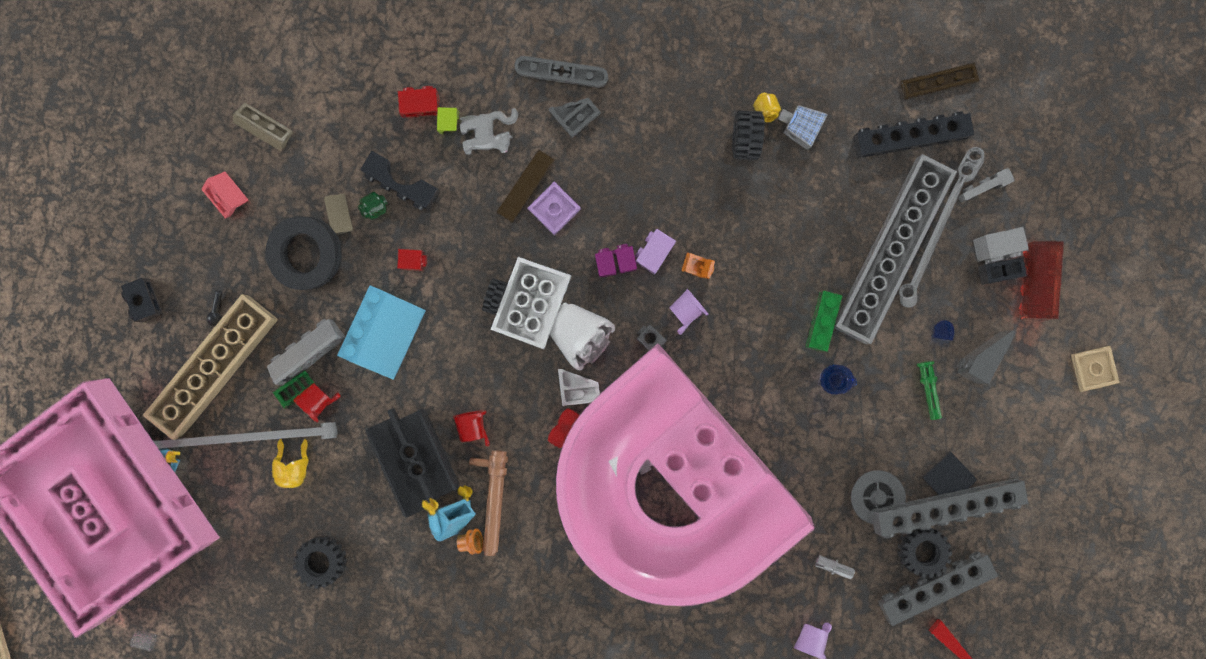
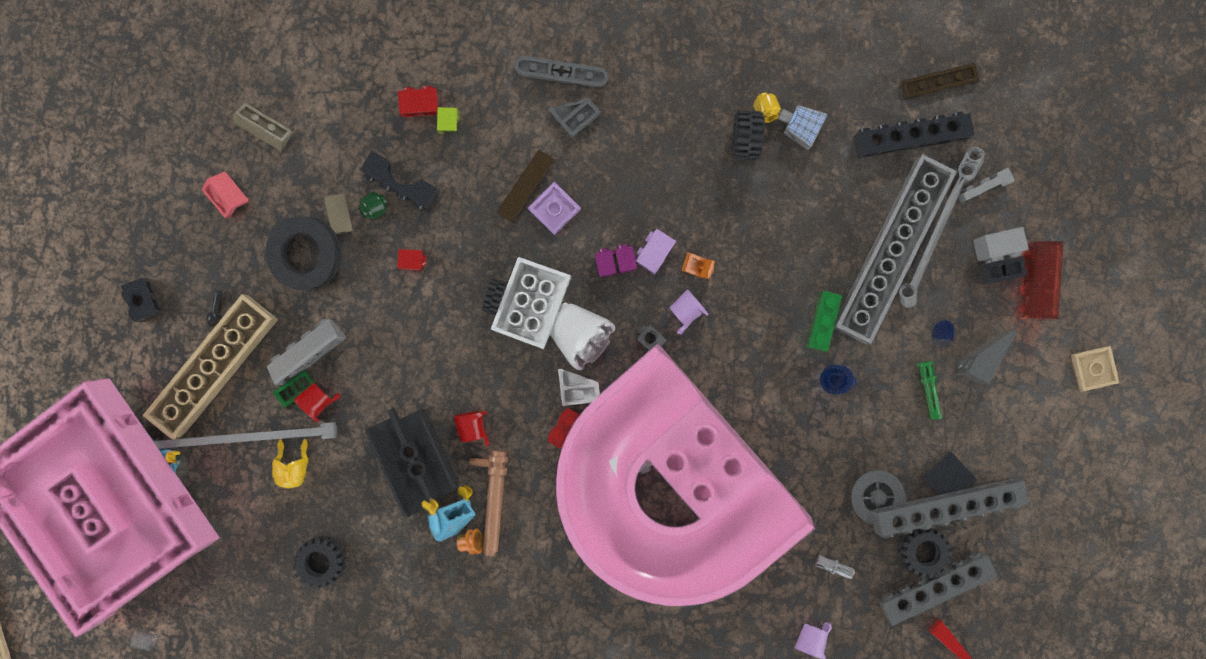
medium azure slope [337,285,426,380] -> none
light grey animal [460,108,518,155] -> none

